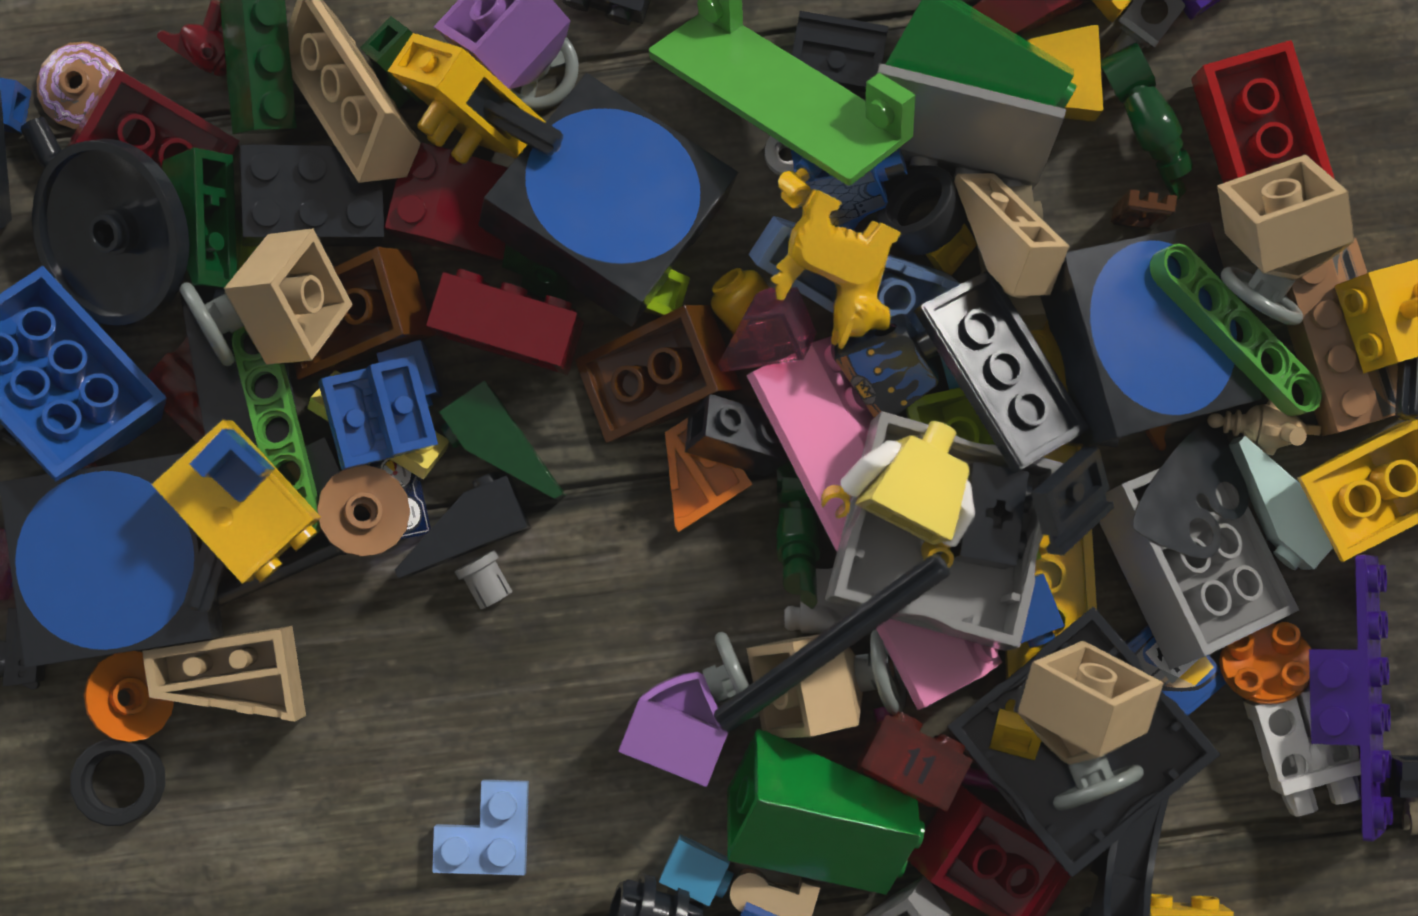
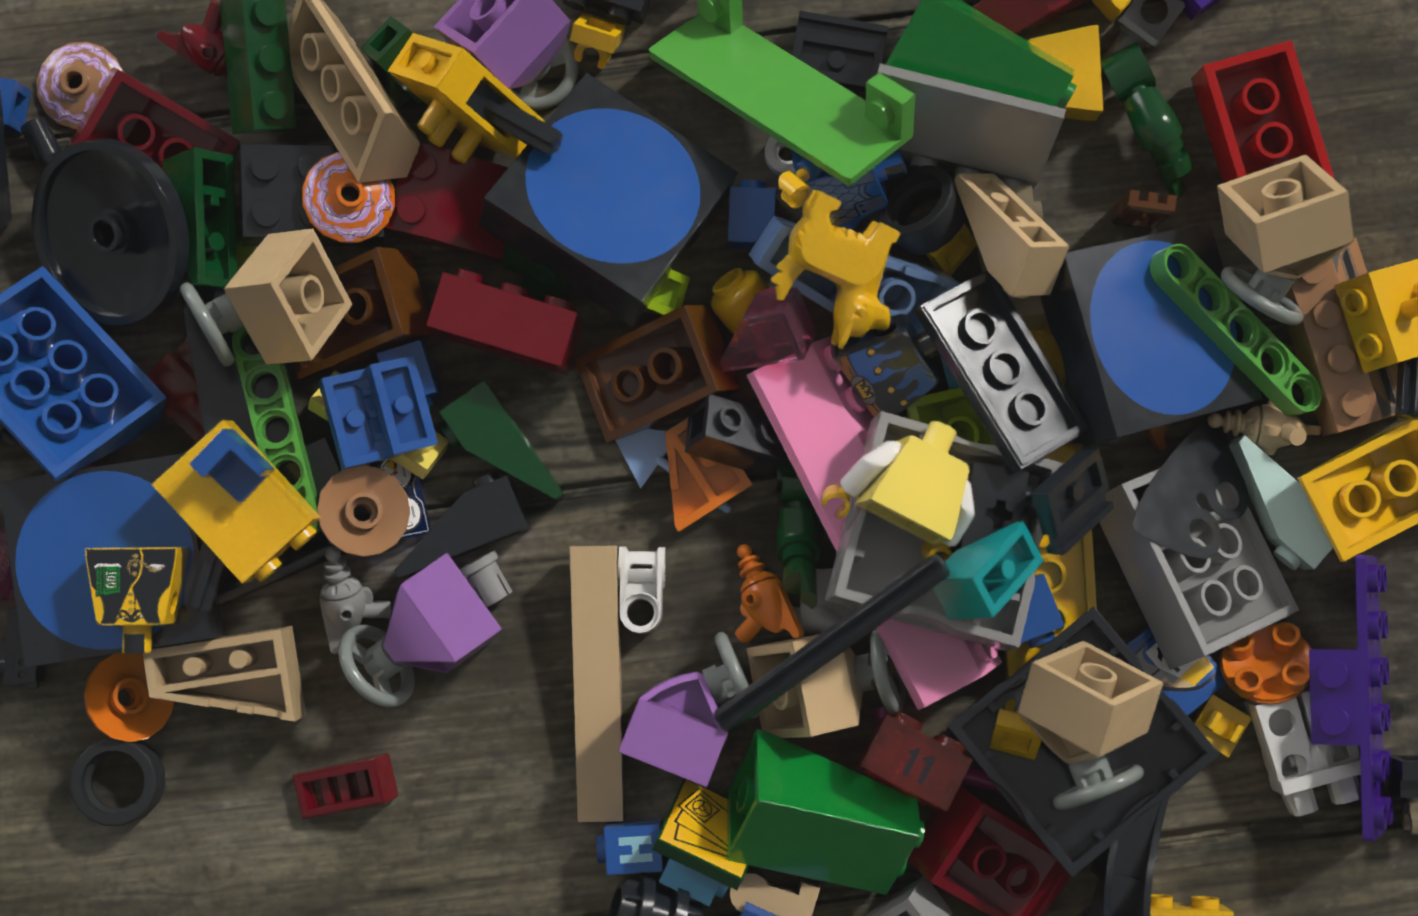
light blue plate [432,780,529,875] -> none
none -> black torso [85,547,188,653]
none -> dark red slope [292,753,398,820]
none -> dish [302,152,395,243]
none -> light grey piece [319,546,391,654]
none -> medium lavender piece [338,553,502,707]
none -> yellow tile [569,12,626,69]
none -> tan slope [570,545,624,822]
none -> blue brick [596,819,664,875]
none -> light blue piece [616,429,731,513]
none -> white piece [618,546,666,634]
none -> yellow tile [652,778,749,890]
none -> blue brick [728,180,776,249]
none -> orange piece [735,544,804,644]
none -> teal slope [933,521,1044,619]
none -> yellow tile [1192,695,1252,758]

